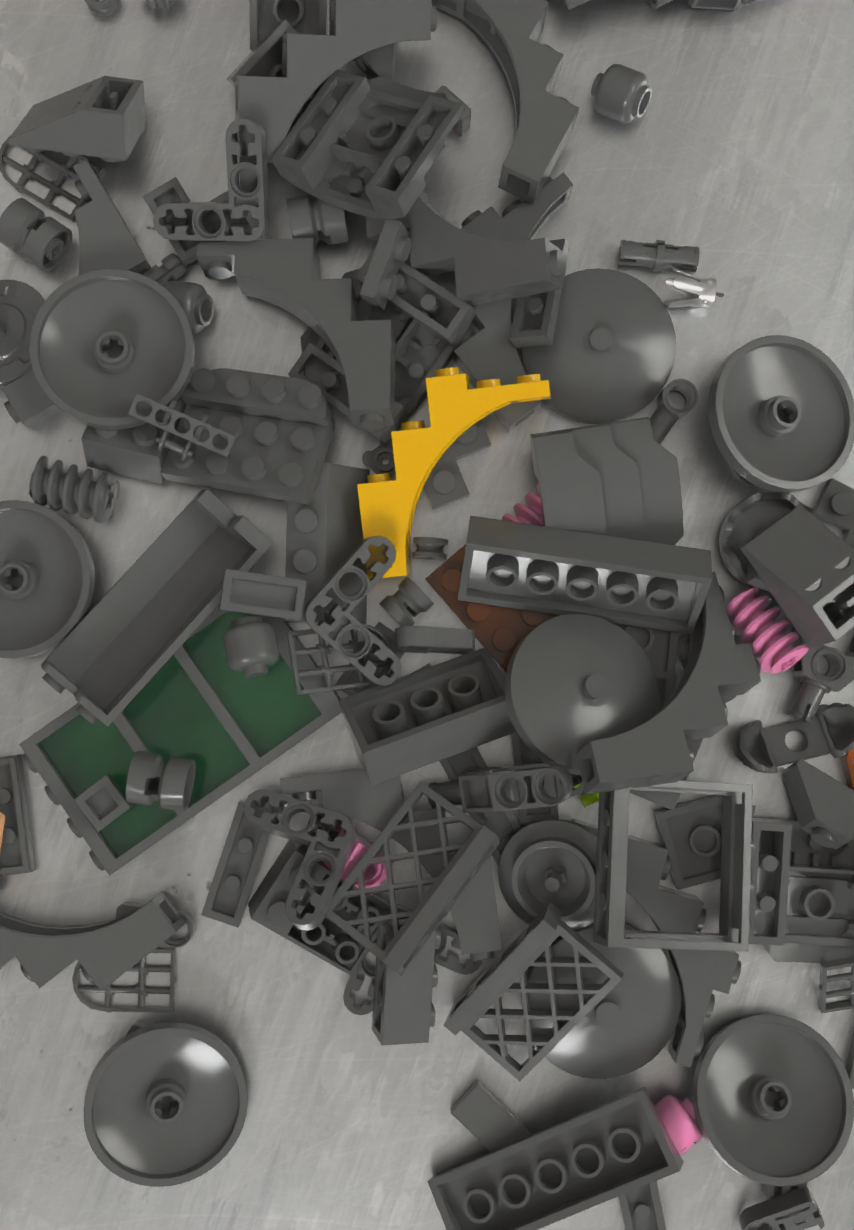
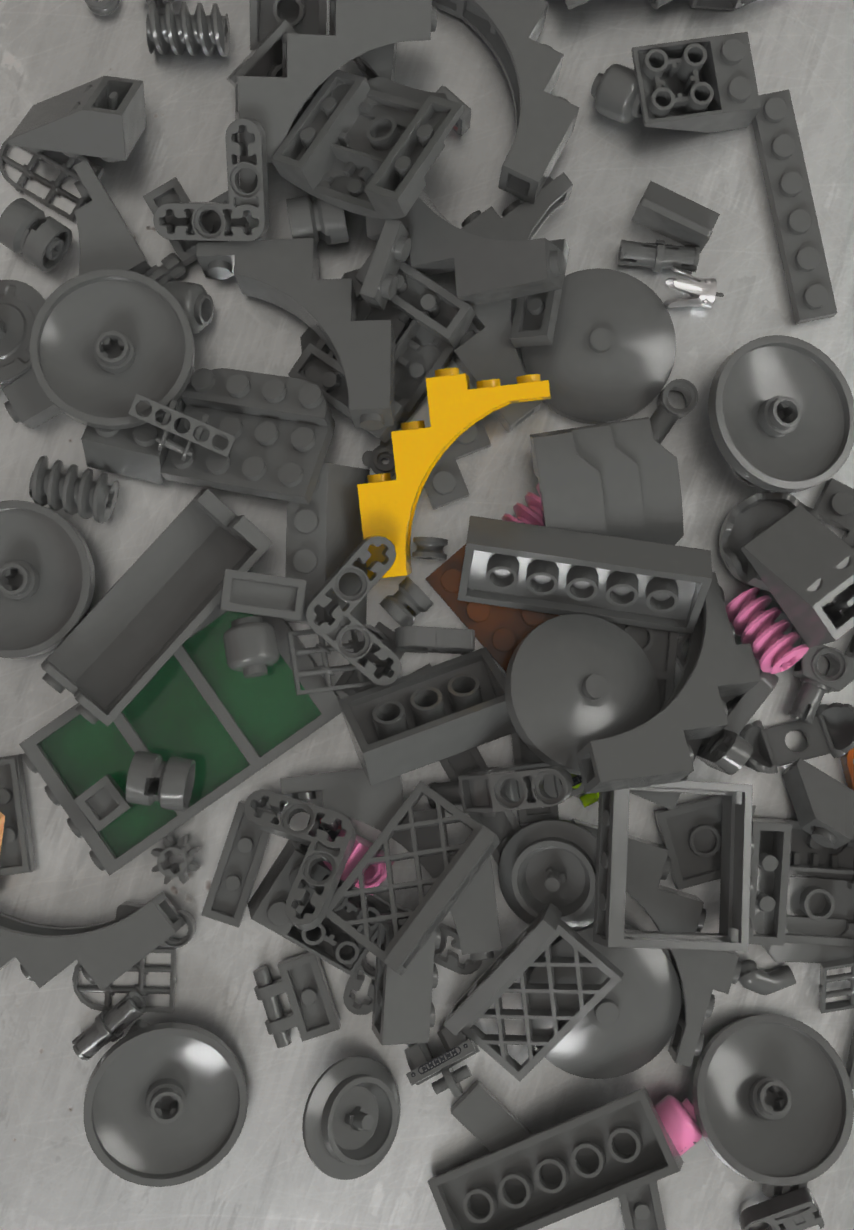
none -> dark grey pin [72,991,147,1061]
none -> dark grey piece [146,1,230,57]
none -> dark grey gear [151,835,201,884]
none -> dark grey plate [253,952,341,1048]
none -> dark grey piece [302,1056,400,1180]
none -> dark grey hips [404,1027,480,1098]
none -> dark grey slope [631,32,761,133]
none -> dark grey panel [632,181,720,253]
none -> dark grey beam [696,669,779,775]
none -> dark grey arm [738,960,796,995]
none -> dark grey plate [752,89,837,325]

